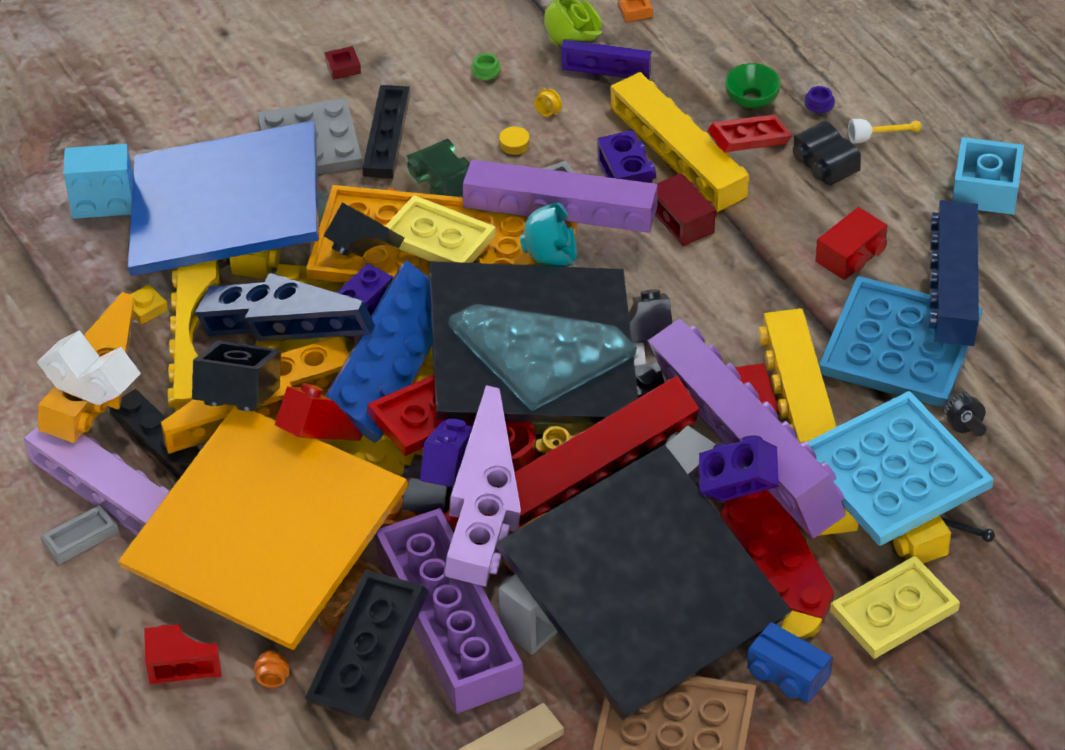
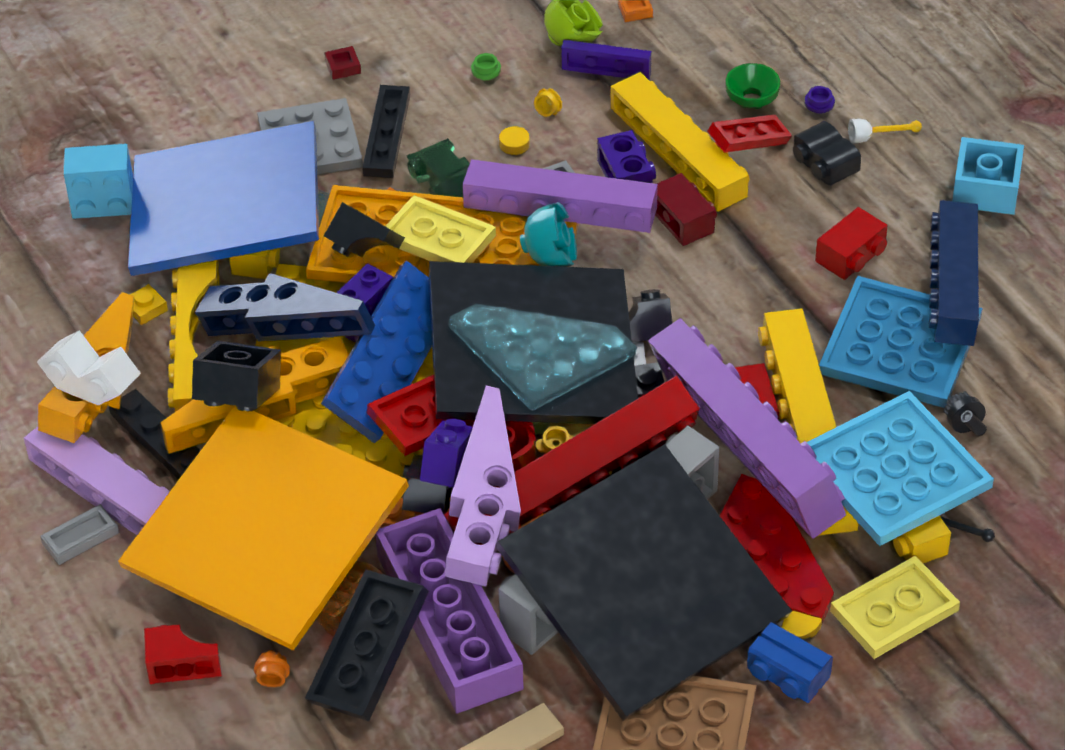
red slope [274,383,363,441] -> none
dark purple brick [699,435,779,502] -> none

